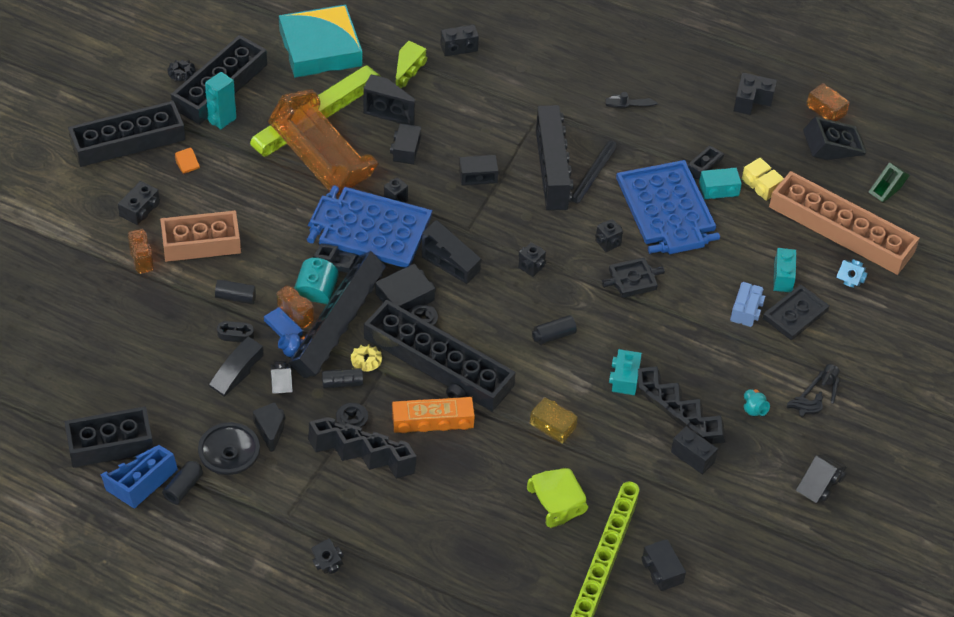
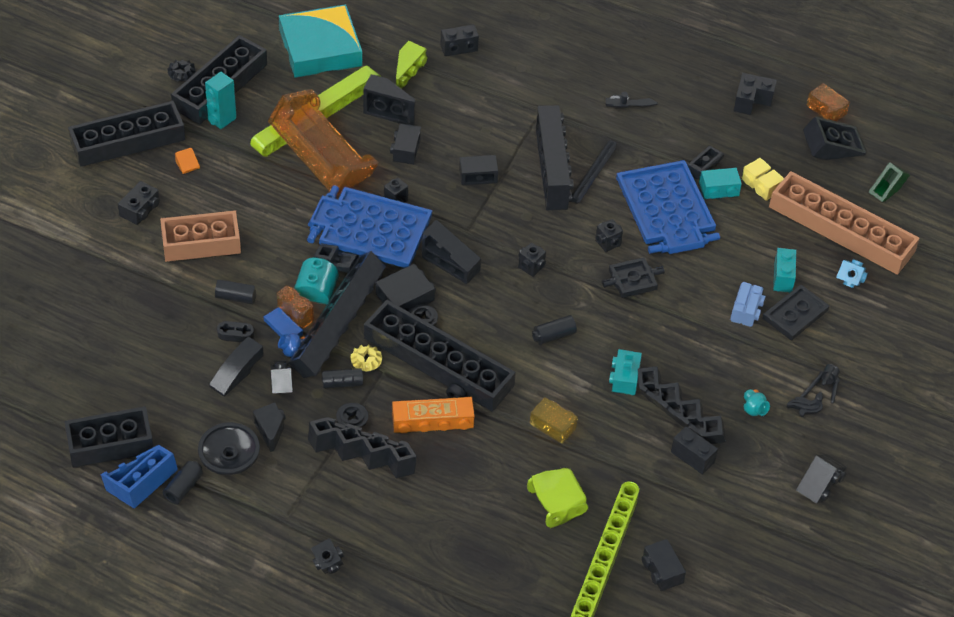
clear orange brick [128,229,154,274] -> none

